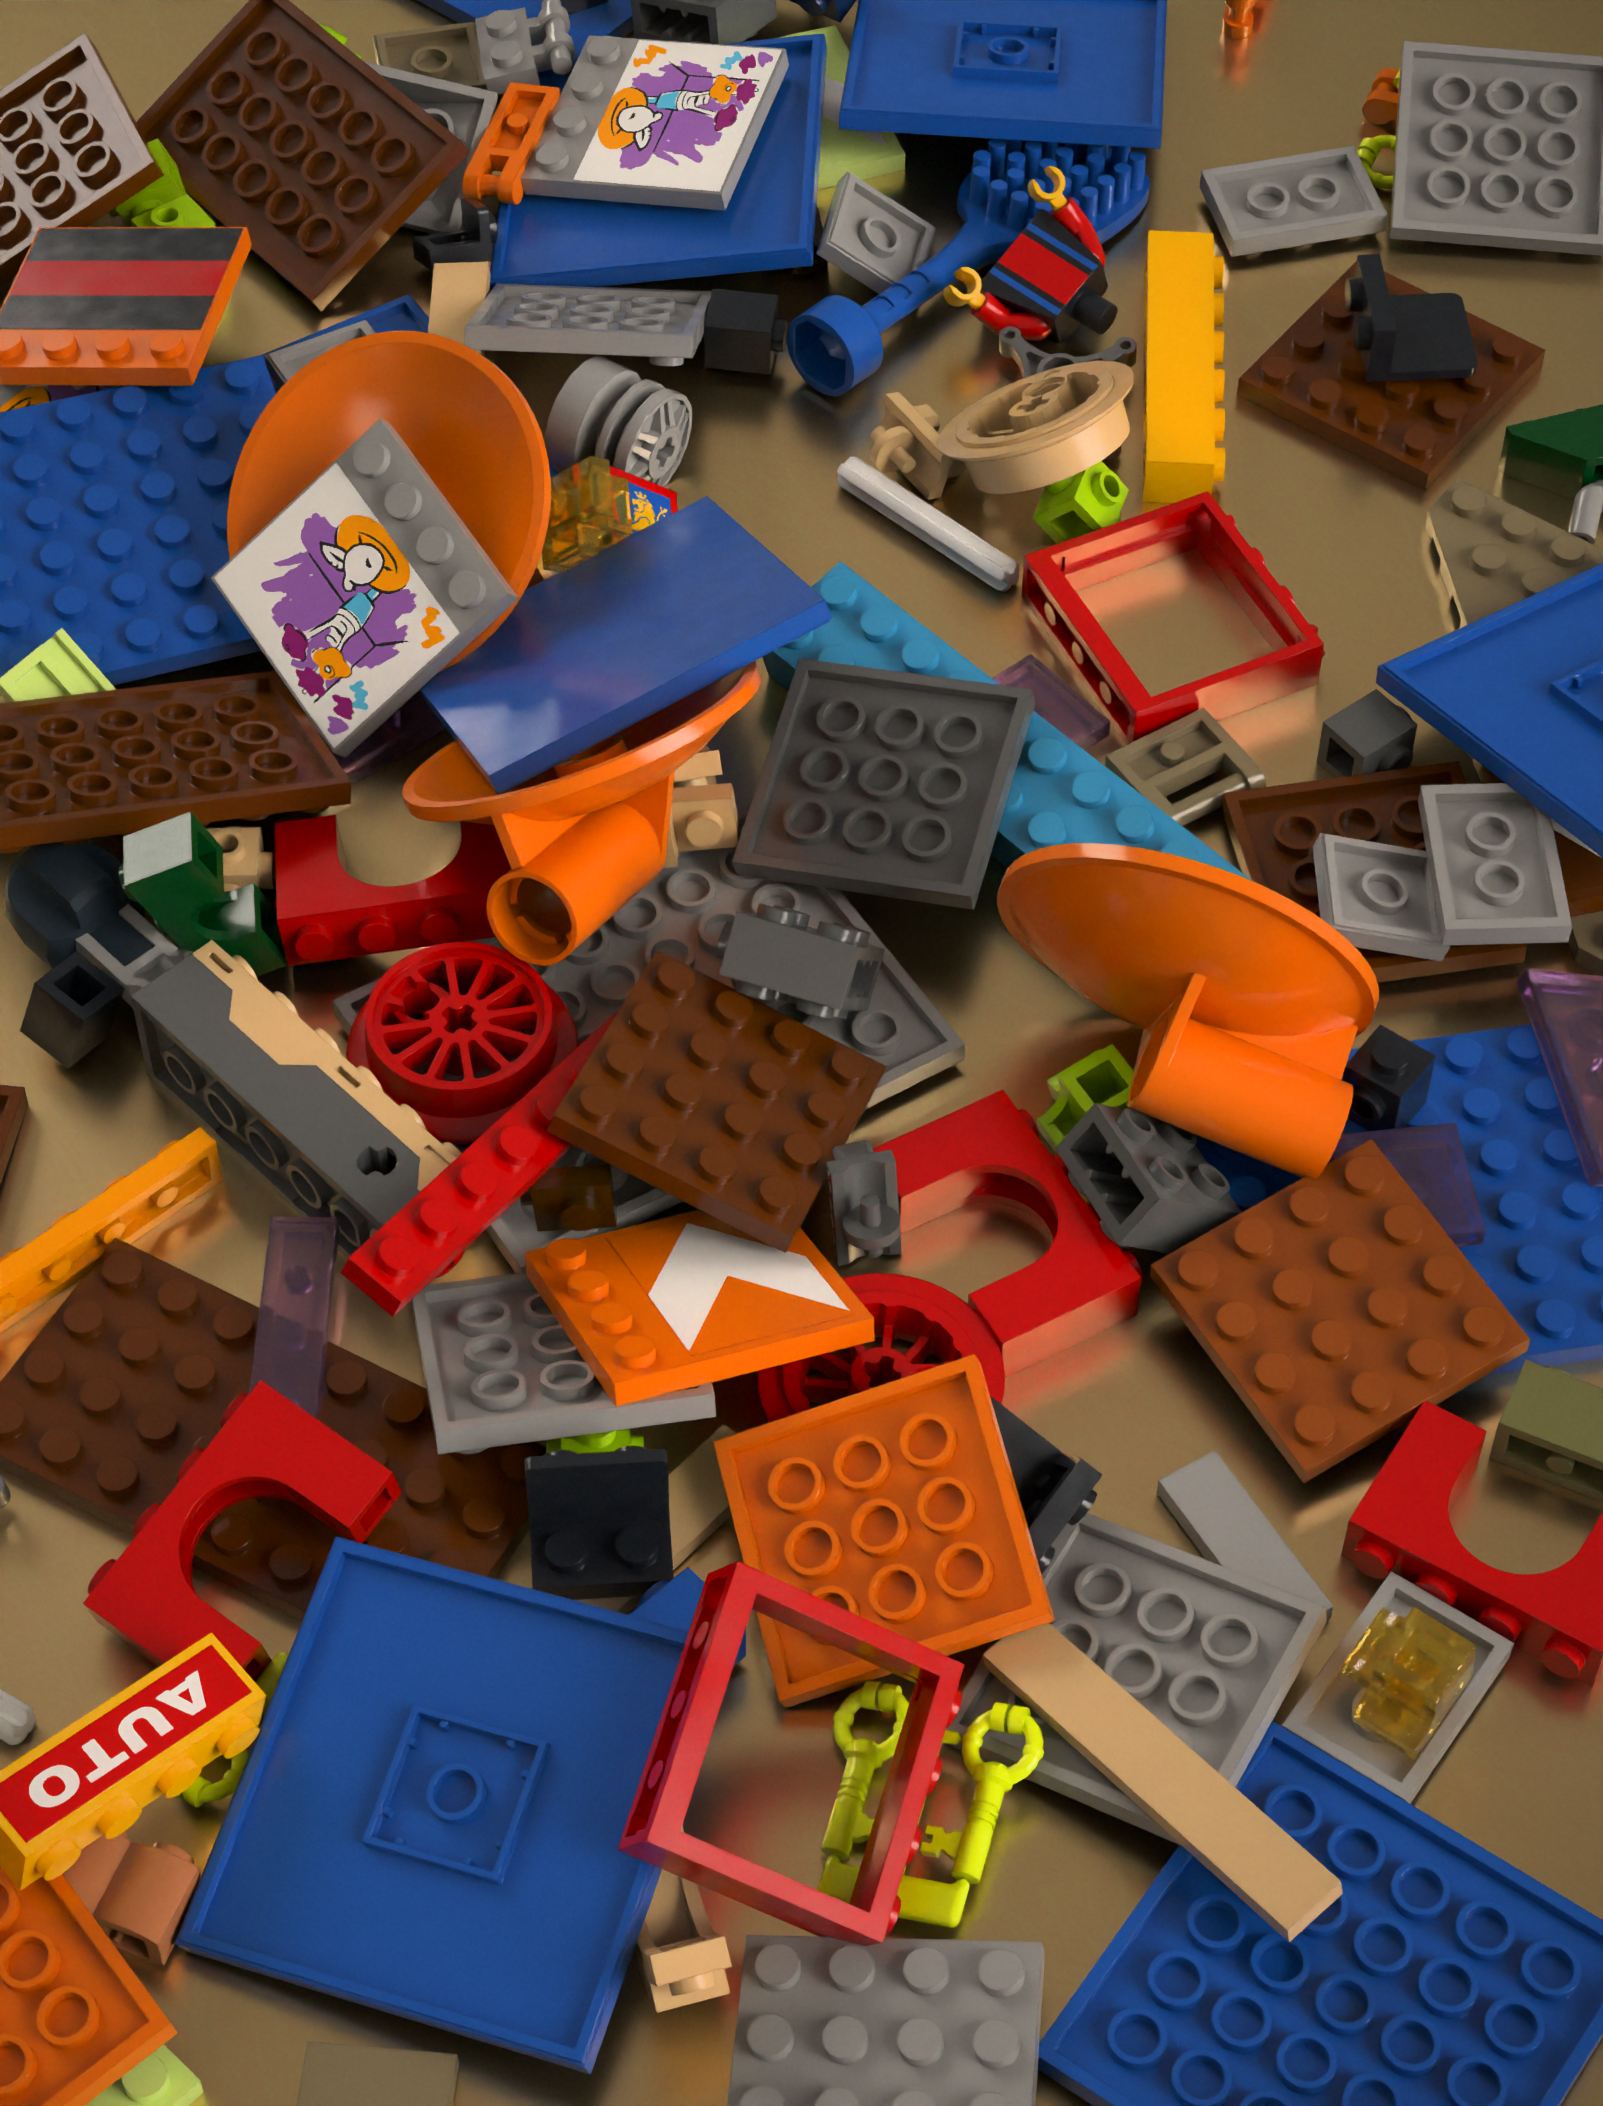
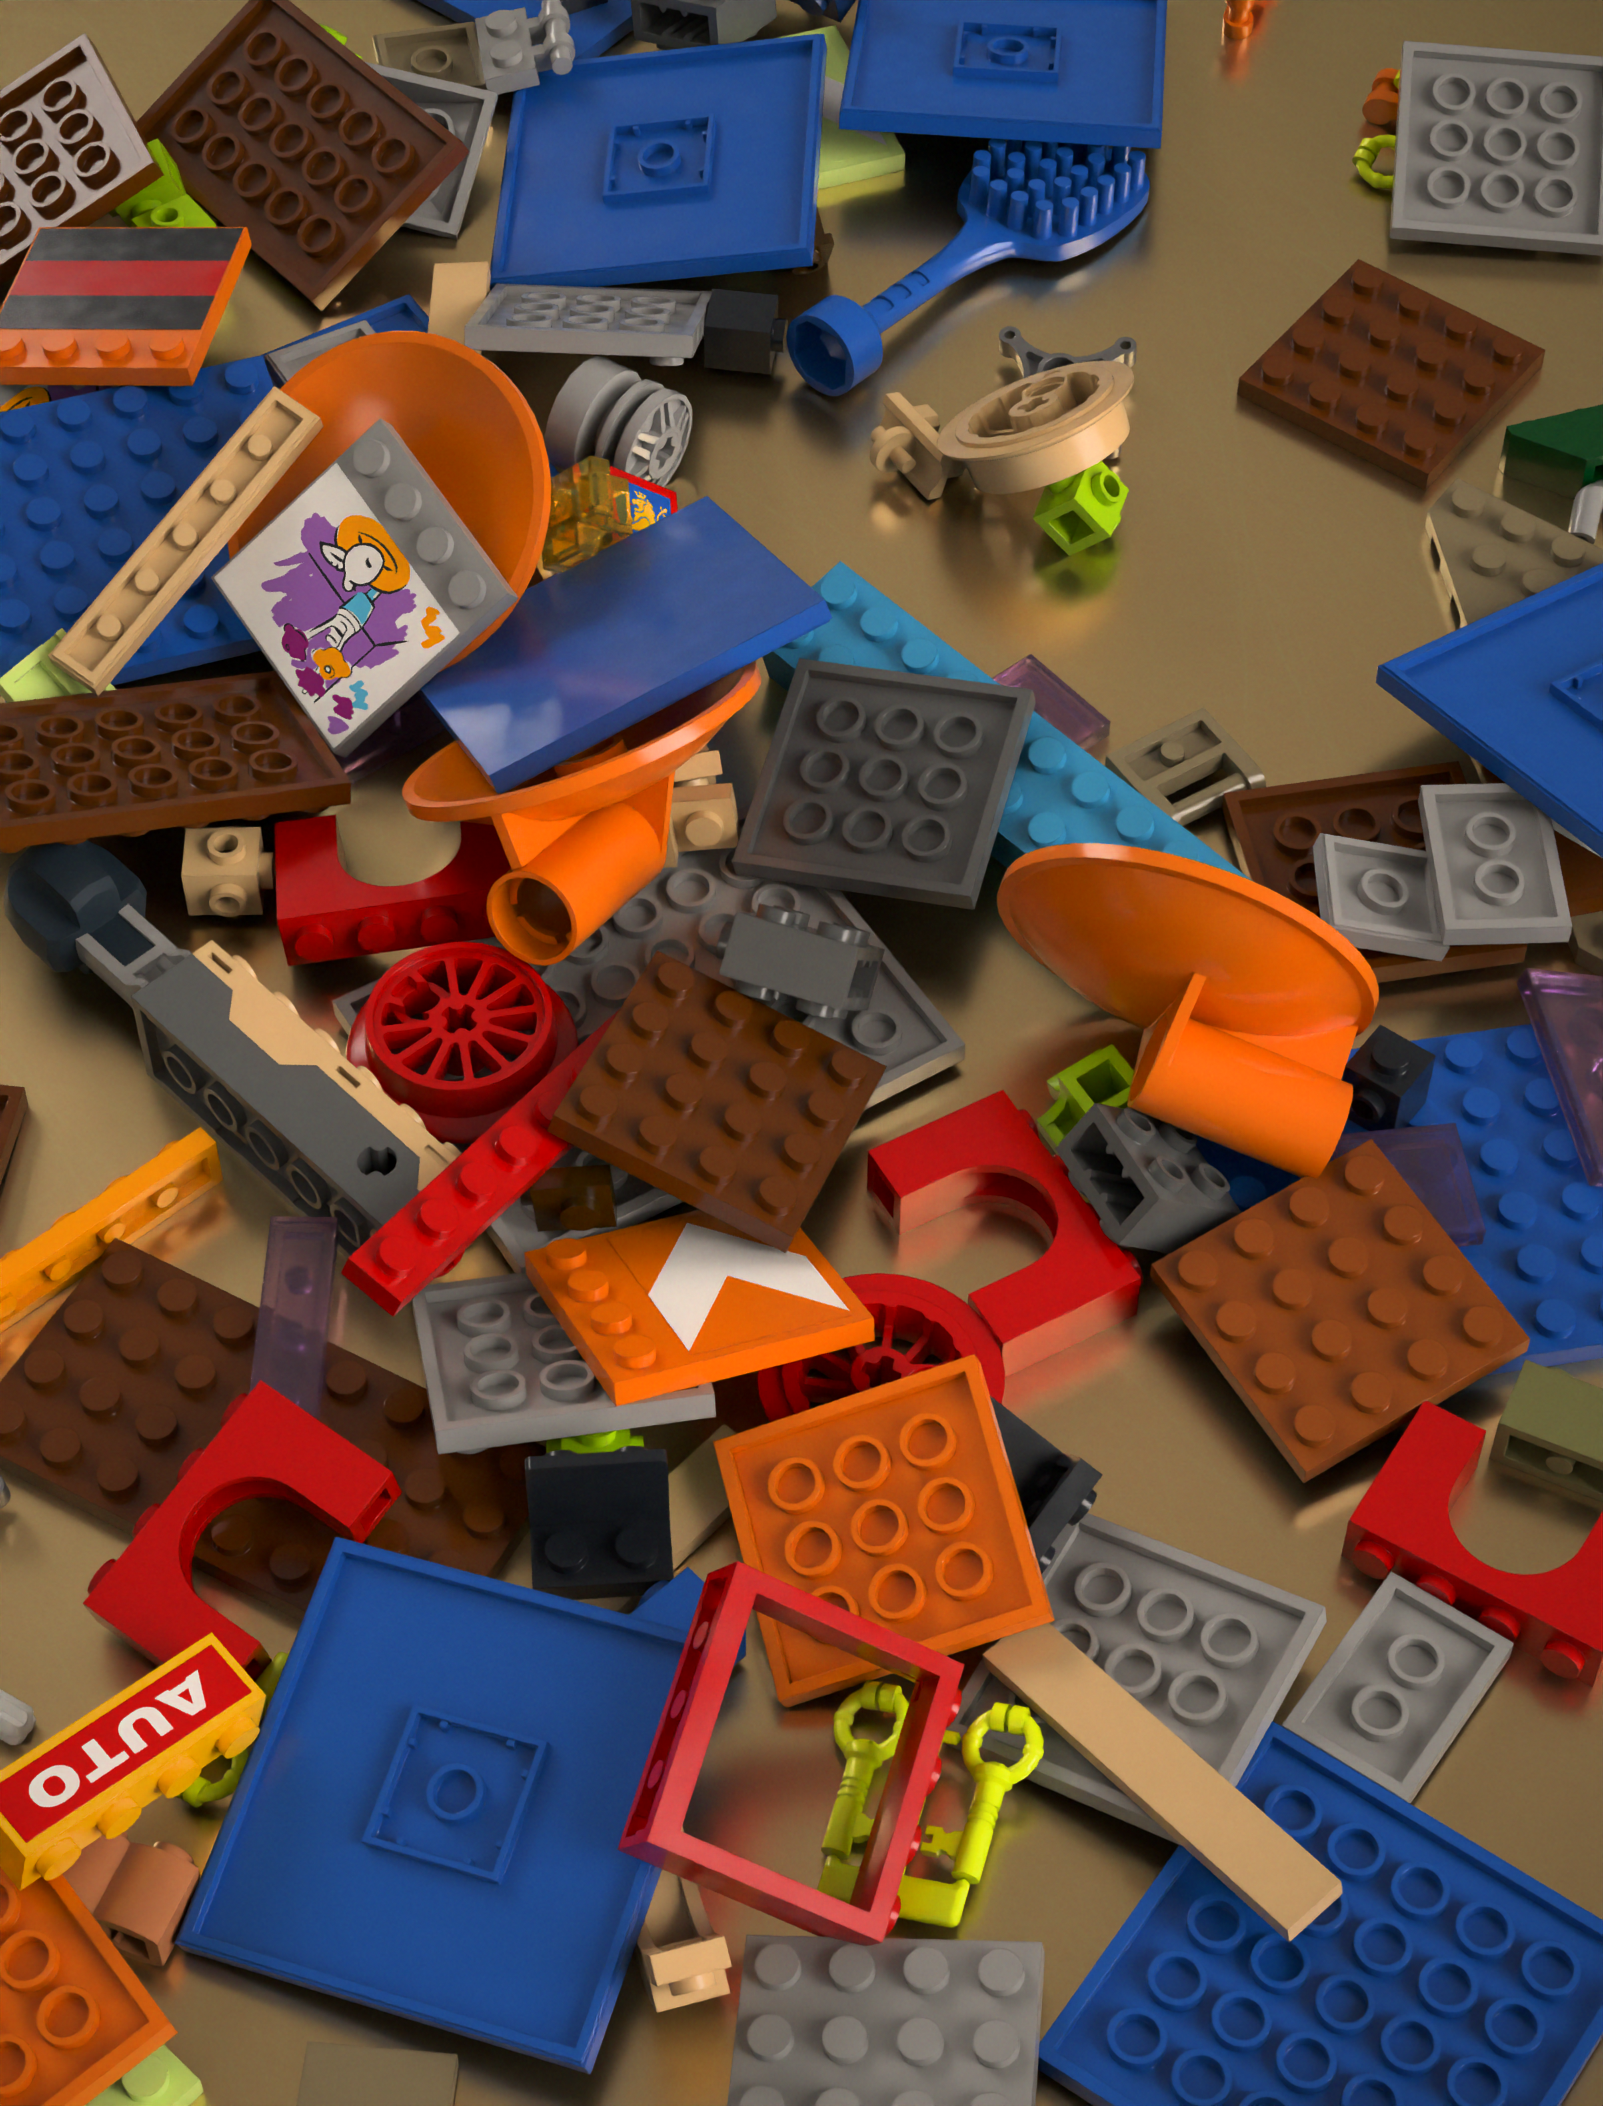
black brick [20,951,125,1069] -> none
dark green arch [119,811,286,976] -> none
black bracket [412,197,498,271] -> none
orange plate [462,82,561,205] -> none
plate [521,35,789,211] -> none
light grey plate [816,171,936,294] -> none
dark grey hips [826,1140,902,1266] -> none
white axle [837,457,1020,592] -> none
torso [944,166,1118,343] -> none
red window [1021,491,1325,745] -> none
yellow brick [1142,230,1225,503] -> none
light grey tile [1156,1450,1333,1620] -> none
light grey plate [1200,146,1387,257] -> none
dark grey brick [1317,689,1418,778] -> none
clear yellow brick [1343,1606,1476,1760] -> none
black bracket [1345,254,1478,382] -> none
none -> tan tile [48,386,324,697]

